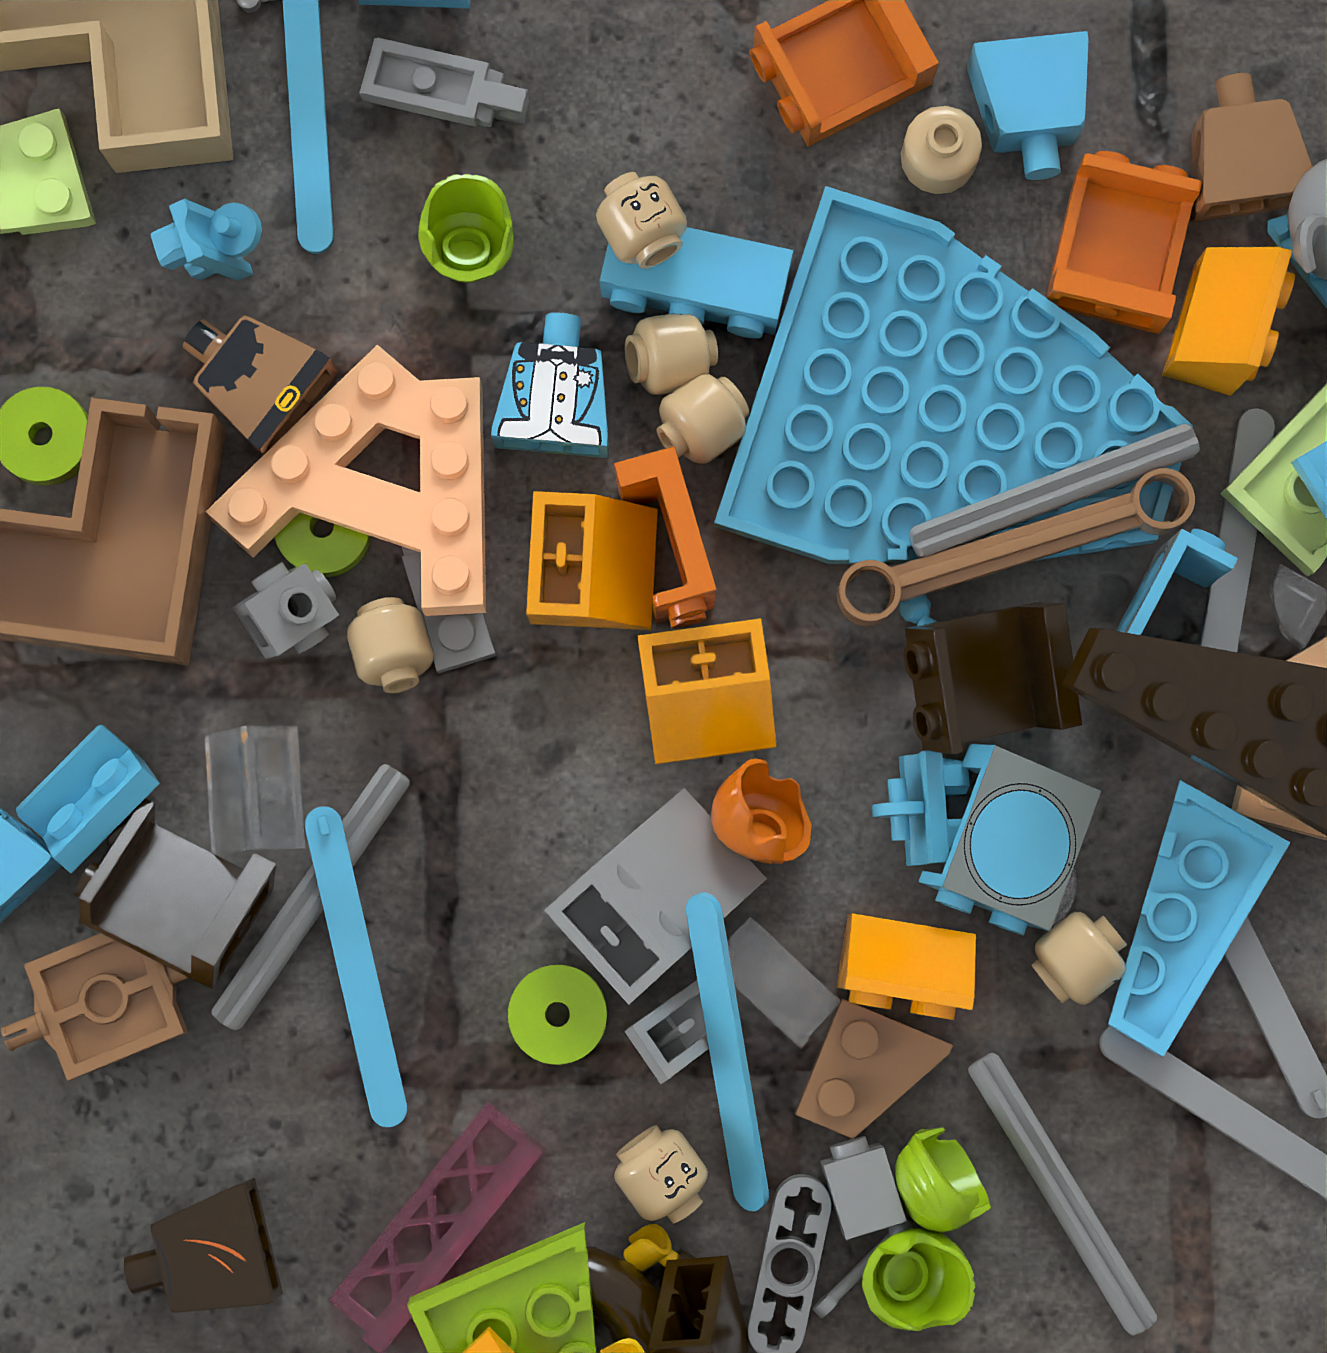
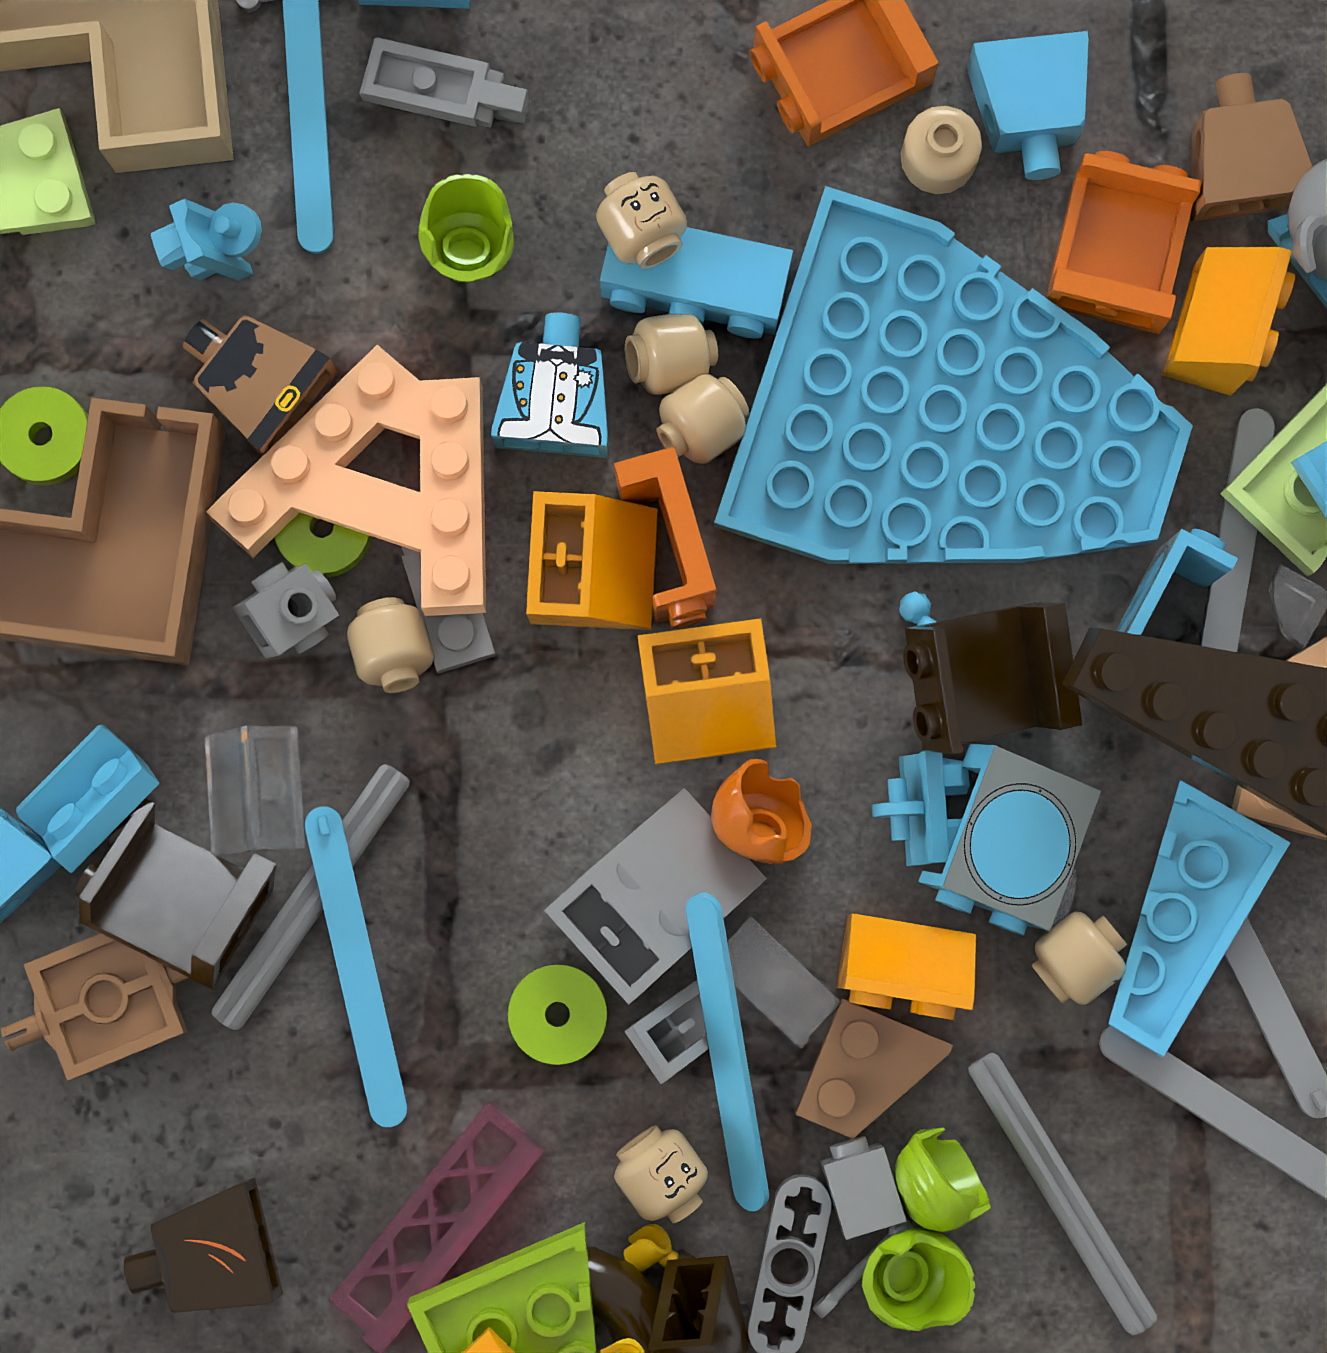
medium nougat piece [837,468,1195,626] -> none
light grey axle [909,424,1200,558] -> none

